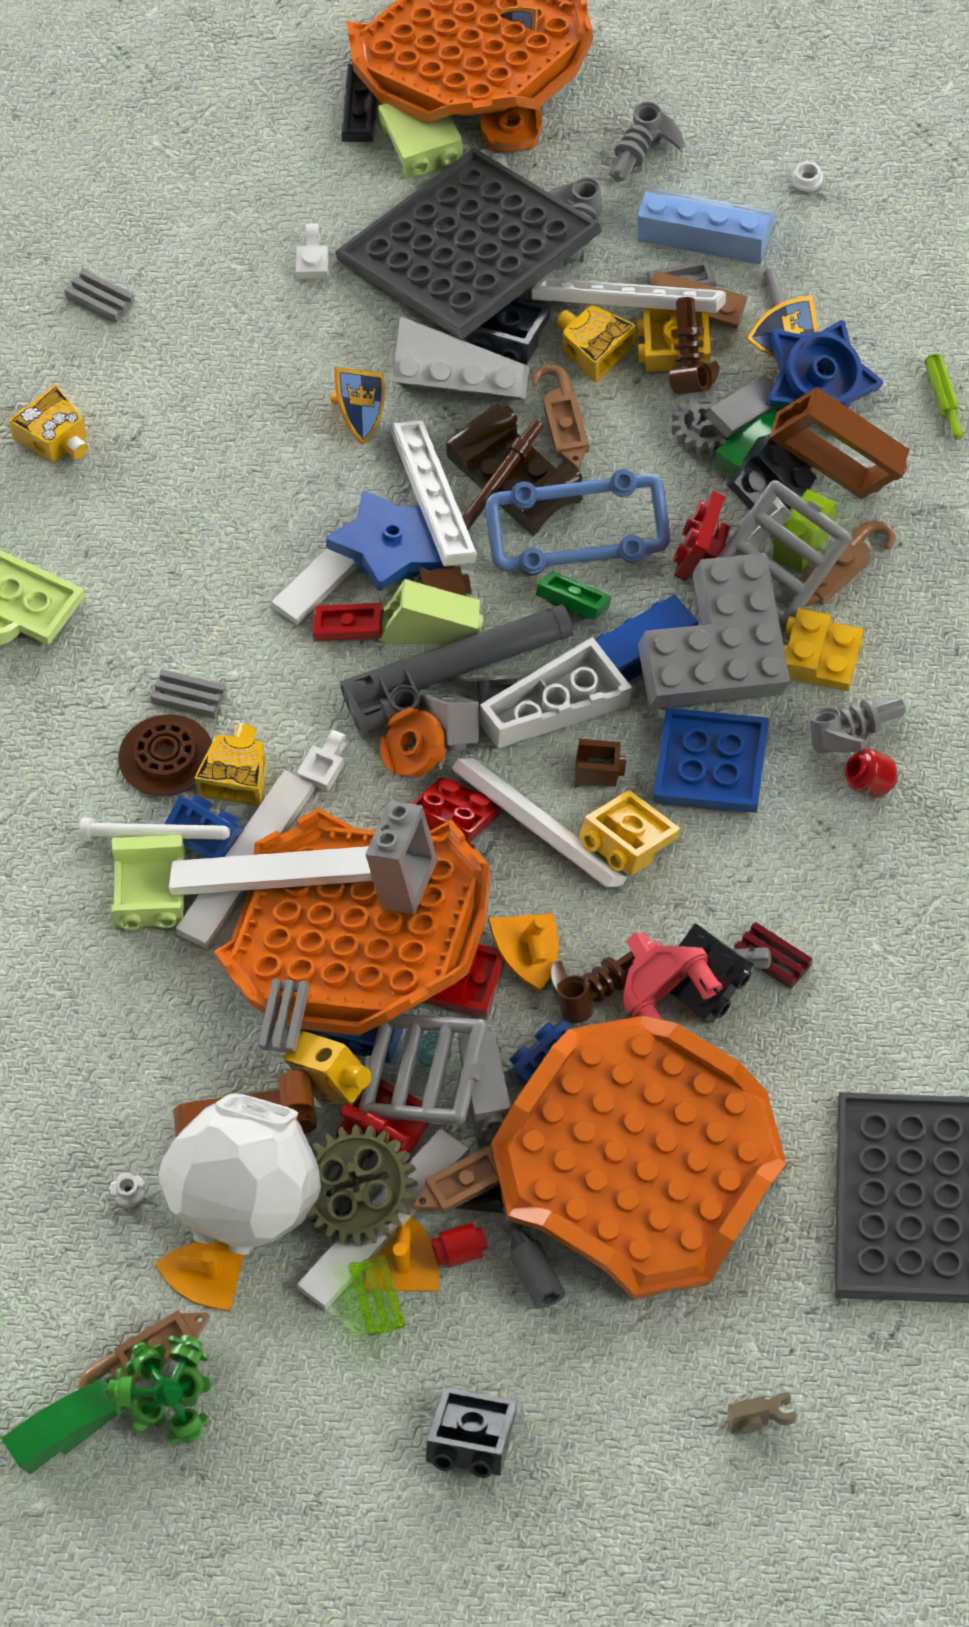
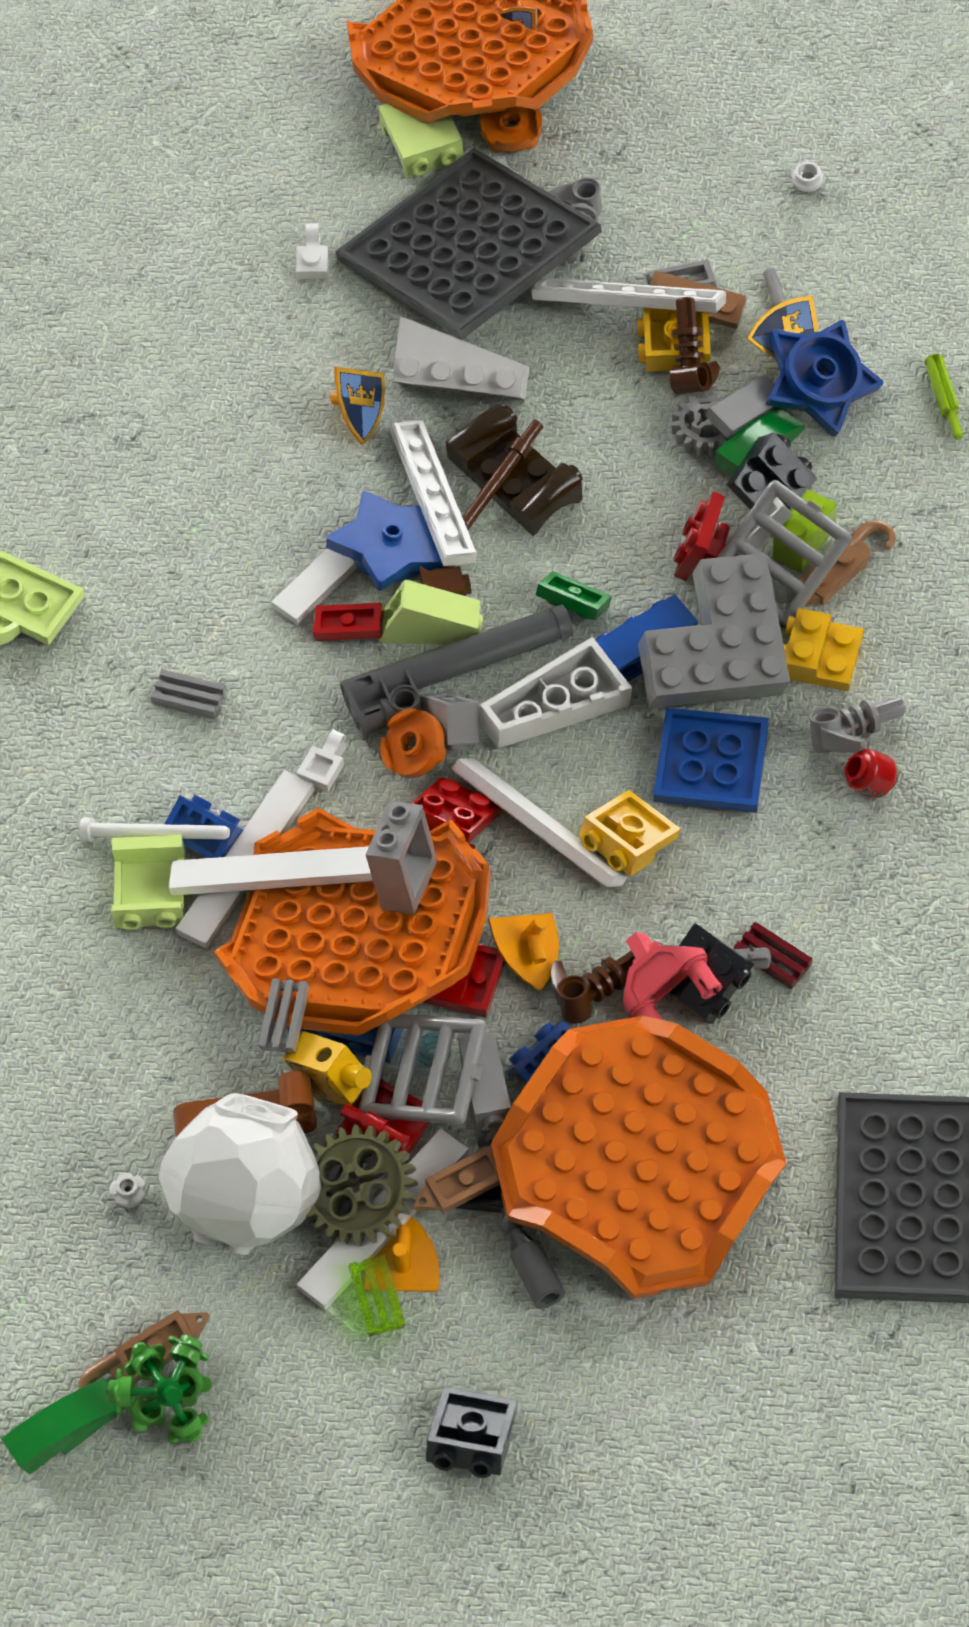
torso [9,384,88,462] -> none
light grey tile [64,268,135,323] -> none
reddish brown wheel [118,714,212,796] -> none
light orange shield [155,1240,244,1311] -> none
yellow torso [195,724,266,806] -> none
black tile [341,64,377,142] -> none
red brick [431,1222,488,1268] -> none
dark grey shield [455,673,532,710] -> none
black plate [467,297,551,364] -> none
medium blue bar [485,469,670,576] -> none
medium nougat plate [531,364,589,470] -> none
yellow torso [556,305,636,383] -> none
reddish brown window [574,738,626,788] -> none
light grey piece [609,101,684,183] -> none
light blue slope [637,189,776,264] -> none
dark tan plate [727,1393,797,1434] -> none
dark orange window [769,387,910,499] -> none

